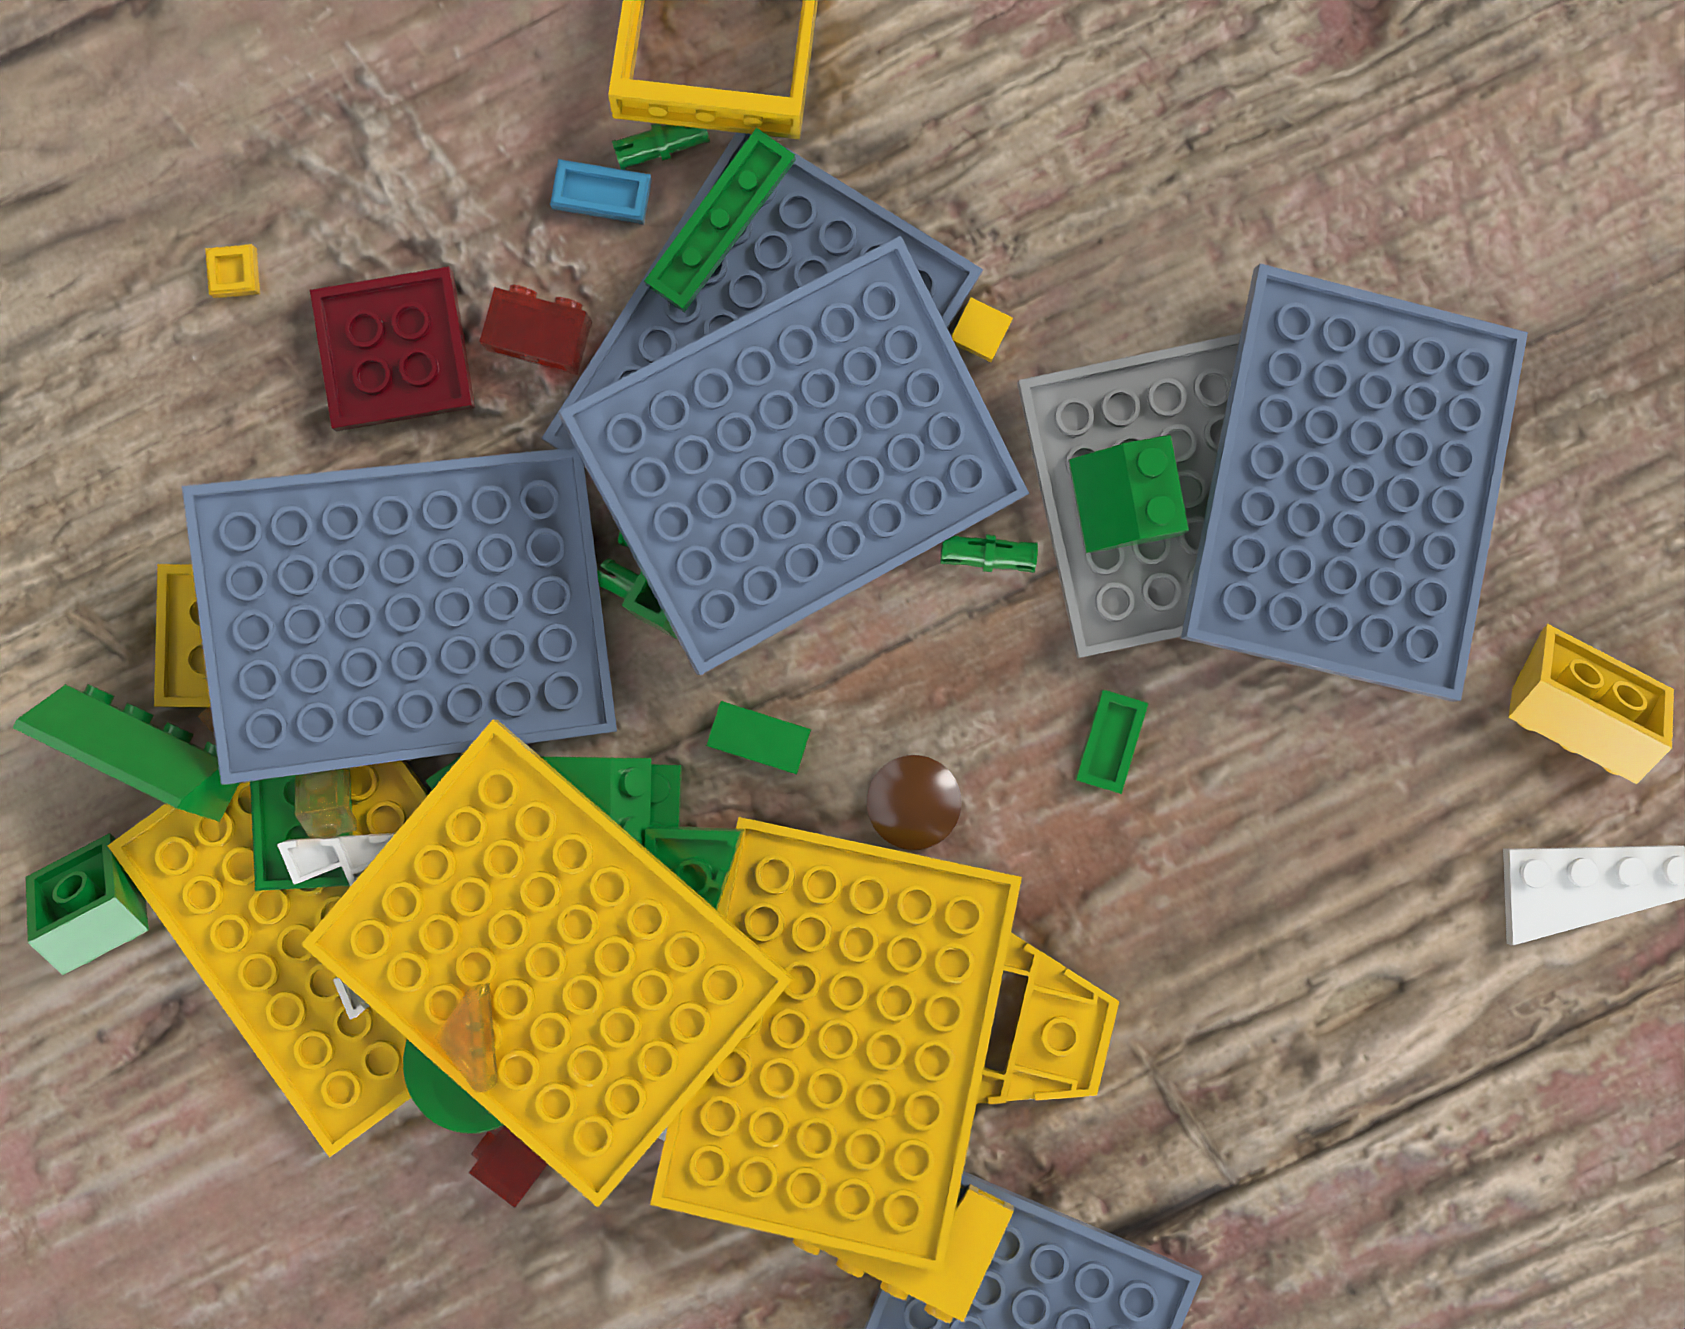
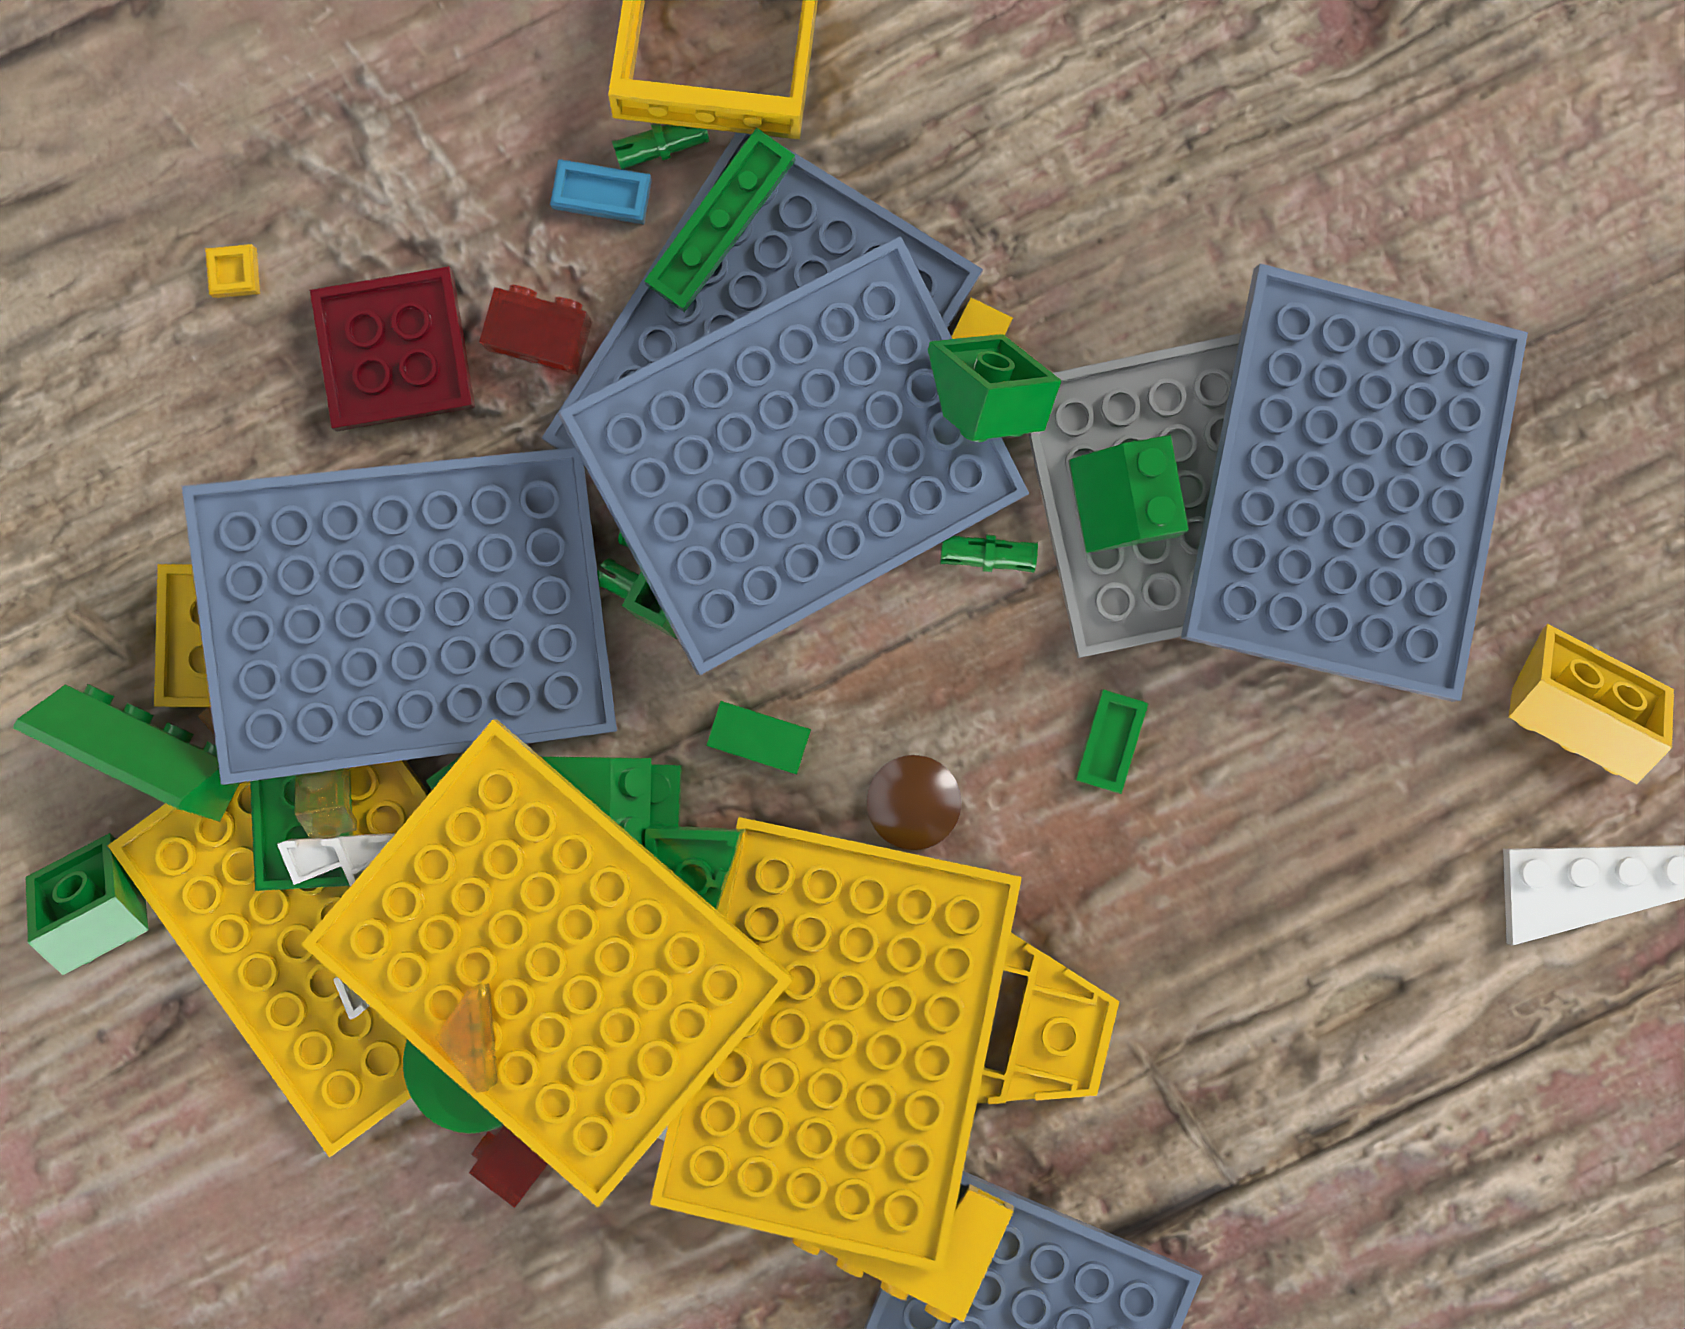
none -> green slope [928,334,1062,442]

